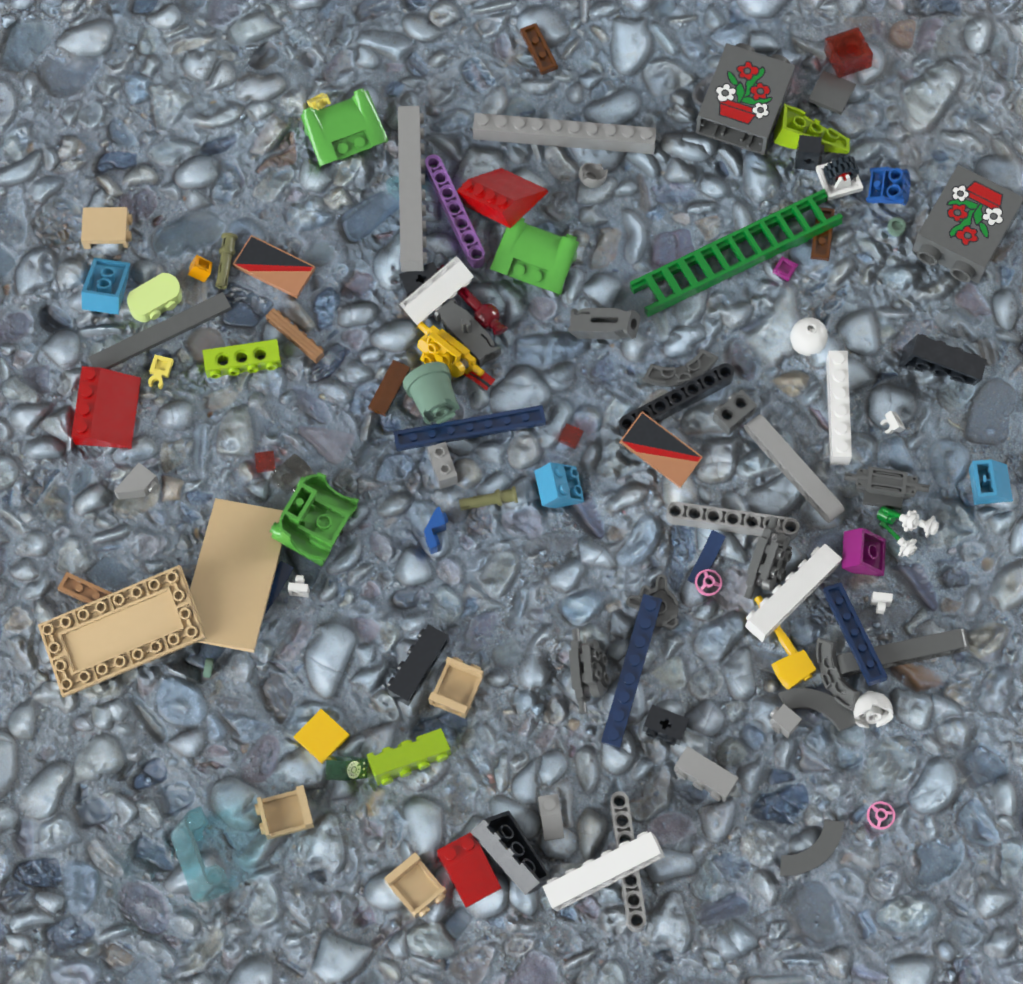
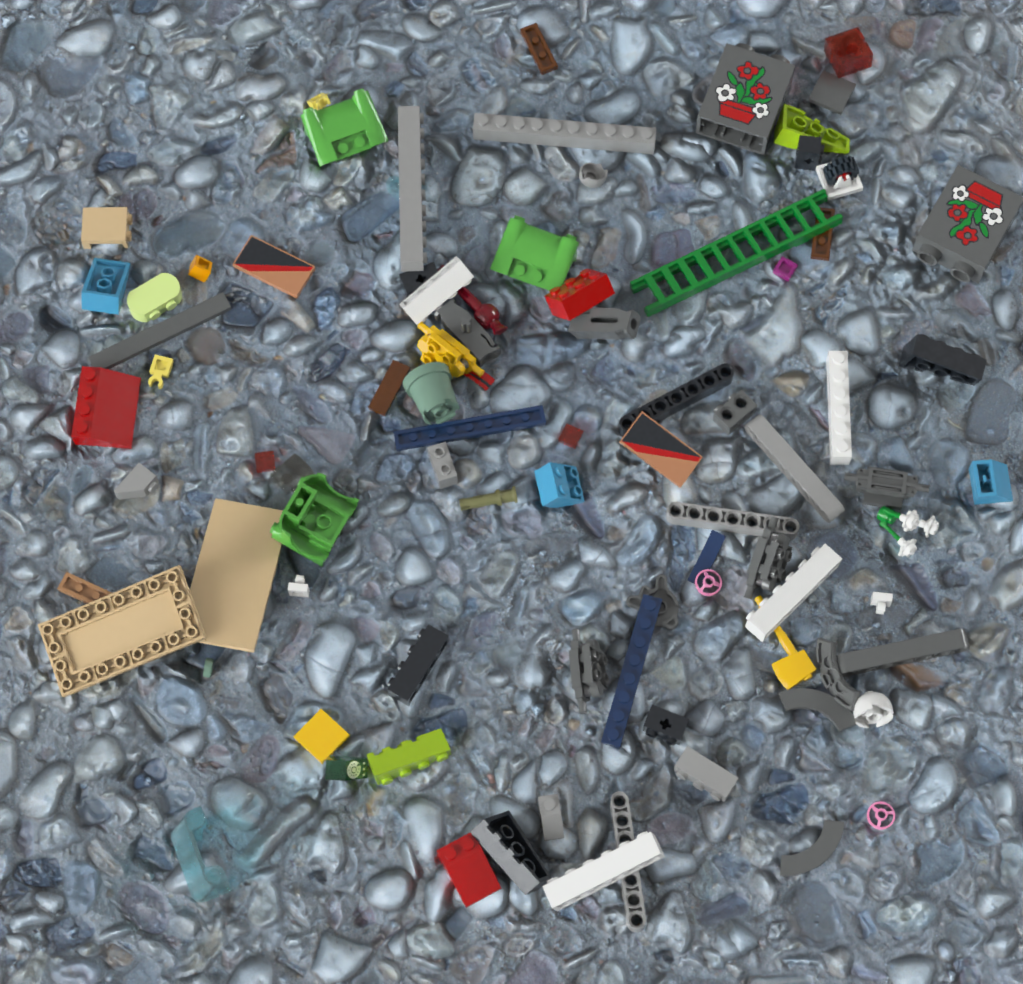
lime brick [202,339,282,379] -> none
olive pin [215,233,238,289] -> none
tan panel [254,785,314,840] -> none
dark blue sticker [264,561,293,615] -> none
medium nougat piece [265,308,324,364] -> none
tan panel [384,852,447,919] -> none
blue slope [424,507,449,554] -> none
medium lavender beam [425,154,485,268] -> none
tan panel [428,657,484,718] -> none
red slope [456,168,548,229] -> none
dark grey tile [643,349,718,387] -> none
light grey brick [770,704,802,738] -> none
white cylinder [790,317,828,356] -> none
dark blue plate [823,582,888,686] -> none
magenta slope [842,528,886,576] -> none
blue slope [866,167,911,205] -> none
white tile [880,411,906,434] -> none
sand green tile [887,217,906,237] -> none
none -> red brick [544,269,615,321]

